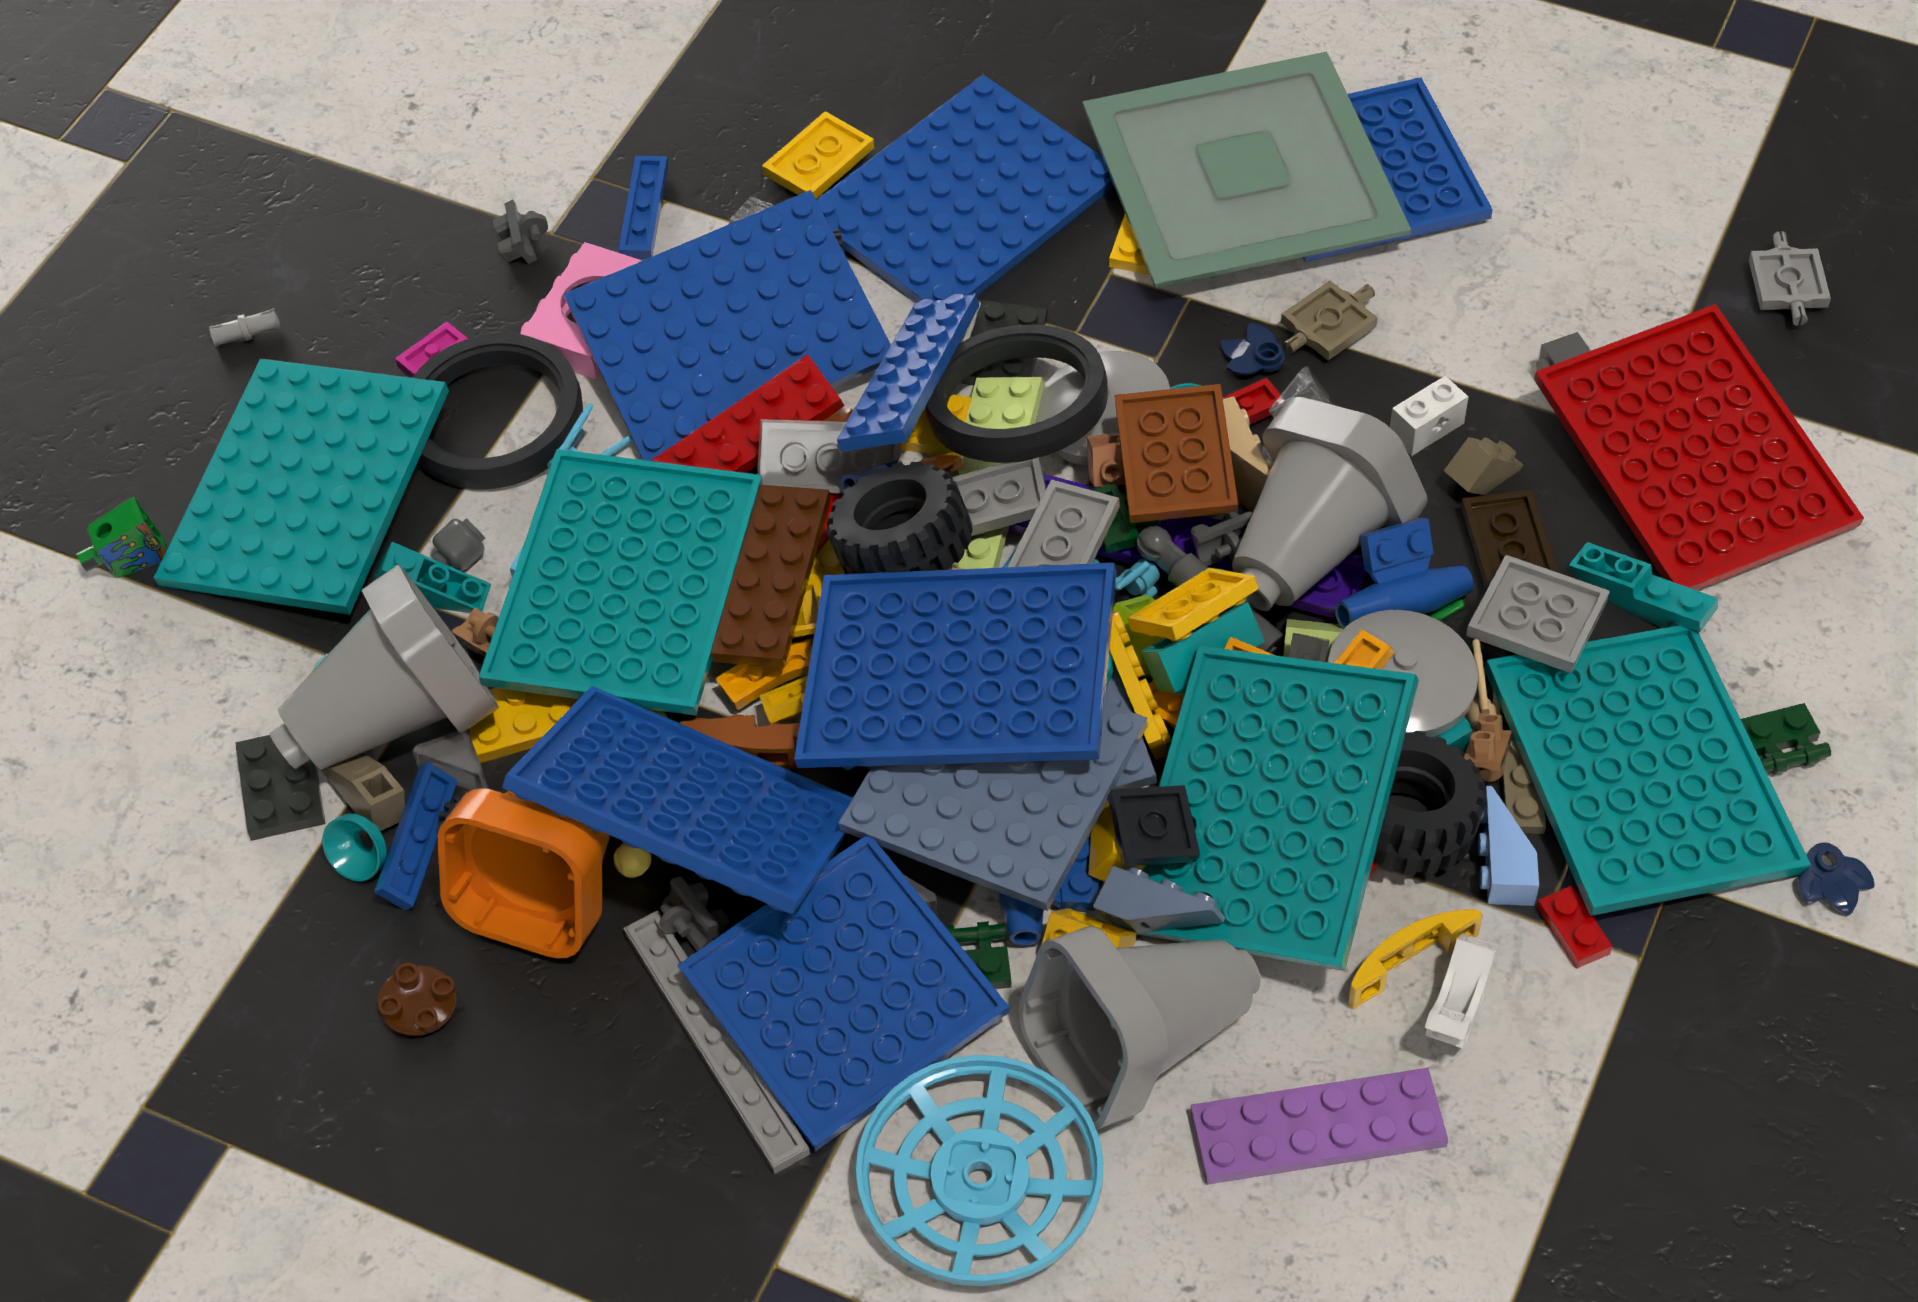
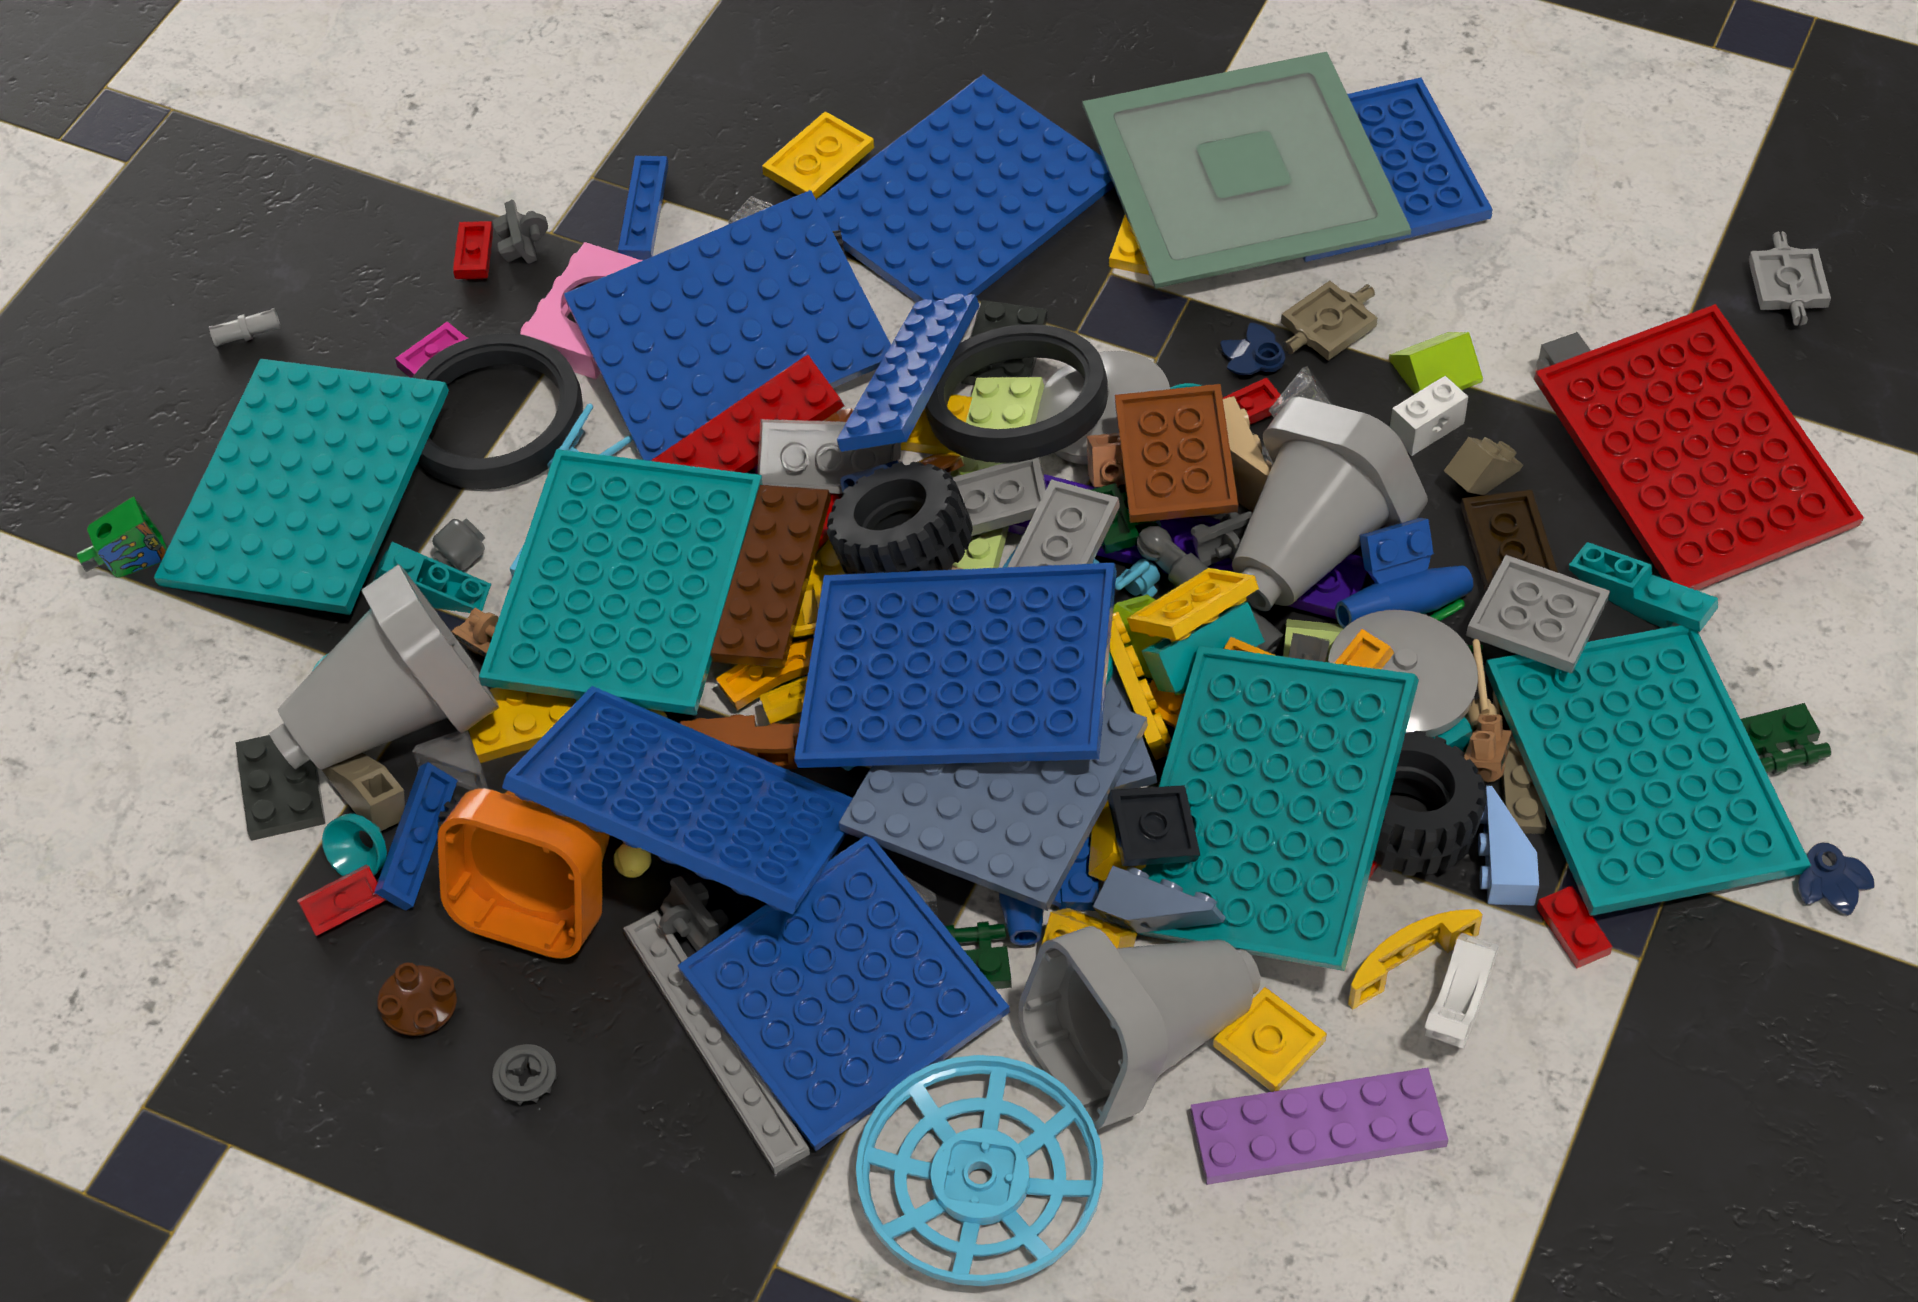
none -> red plate [297,864,386,936]
none -> red plate [453,221,494,279]
none -> dark grey gear [492,1044,557,1105]
none -> yellow plate [1213,987,1327,1092]
none -> lime slope [1389,332,1483,394]

